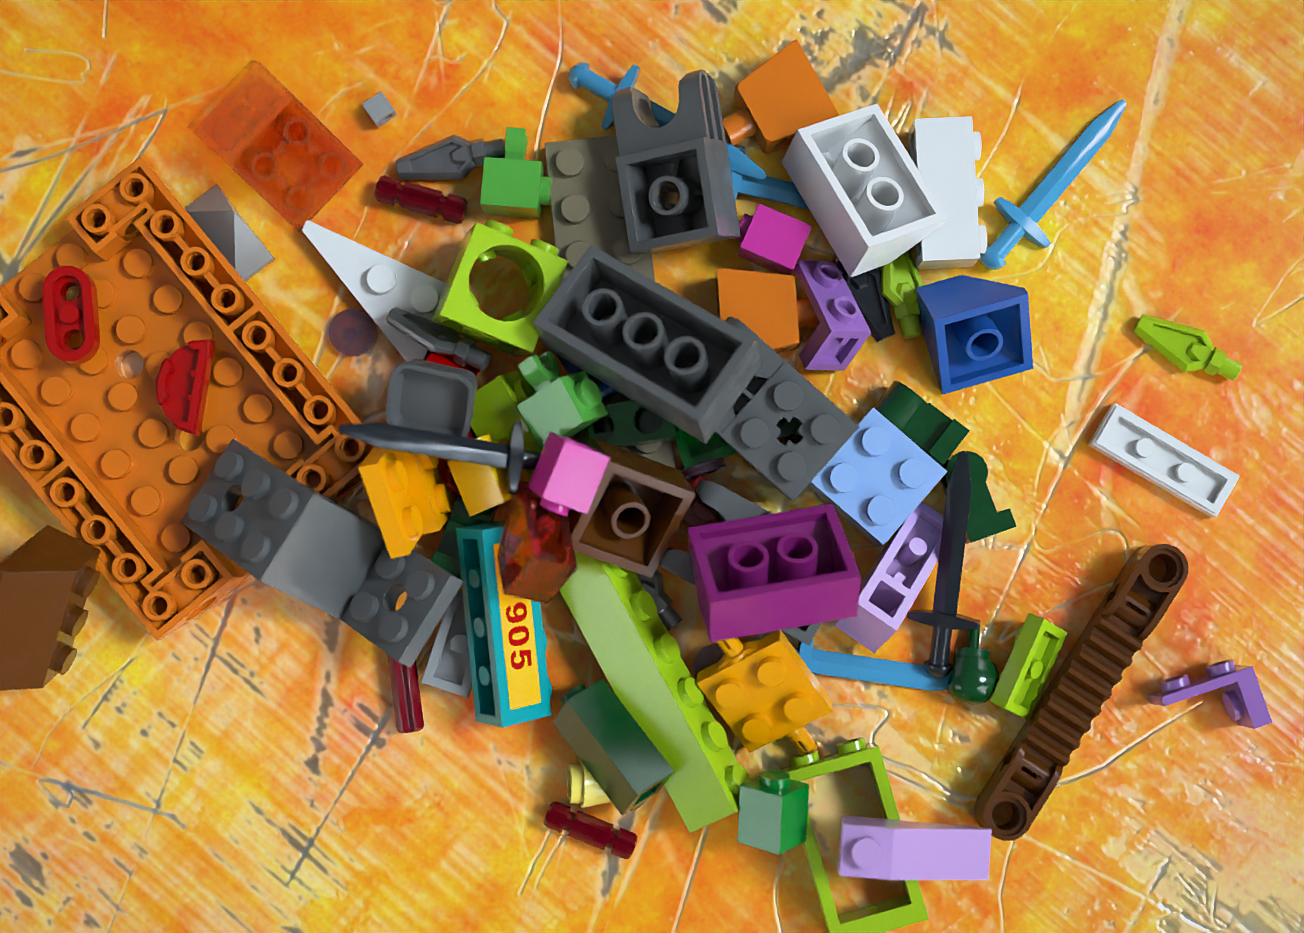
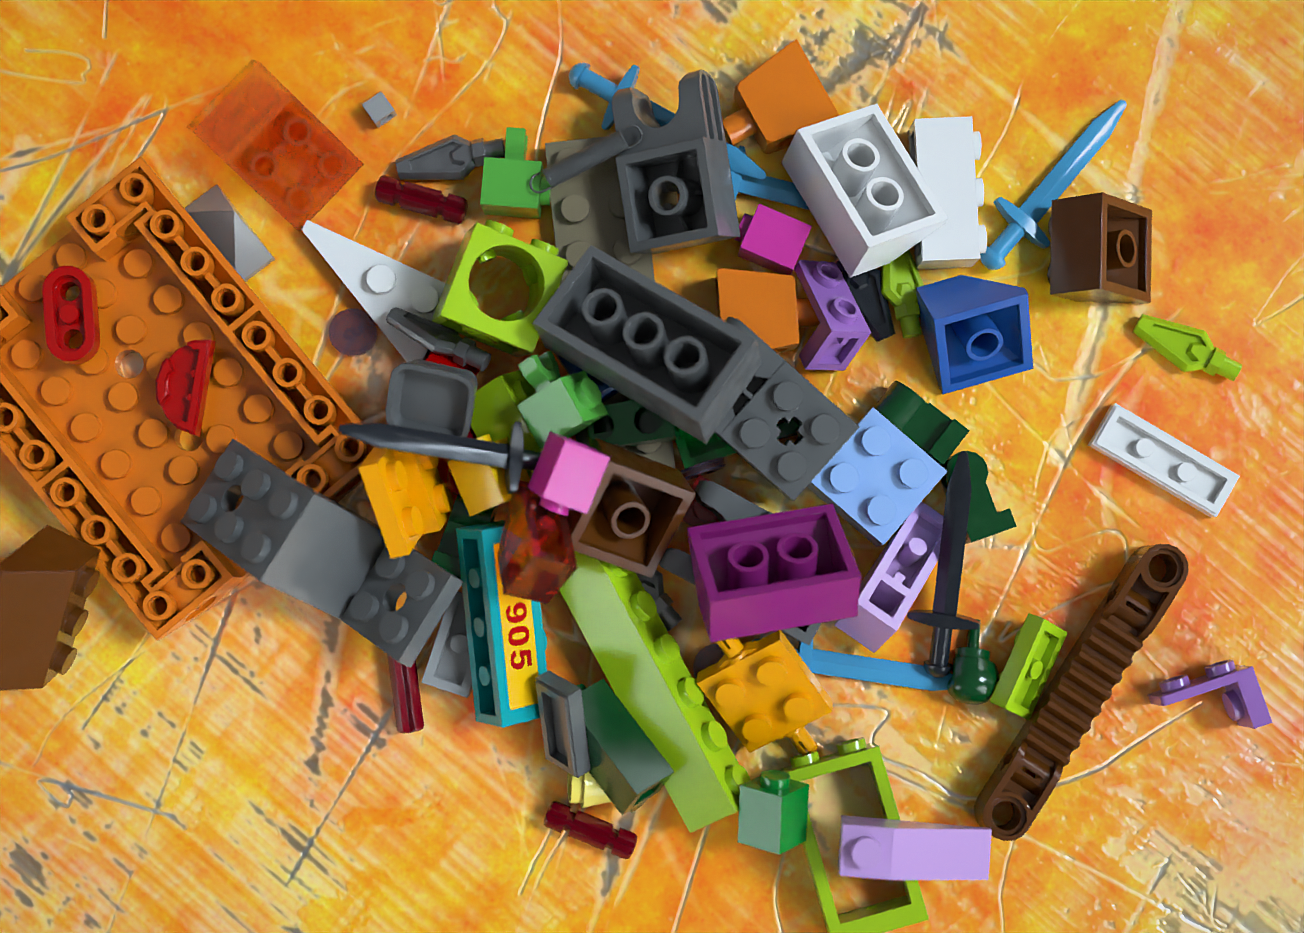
none -> dark grey piece [529,124,643,193]
none -> dark grey tile [535,670,591,778]
none -> reddish brown slope [1047,192,1152,304]

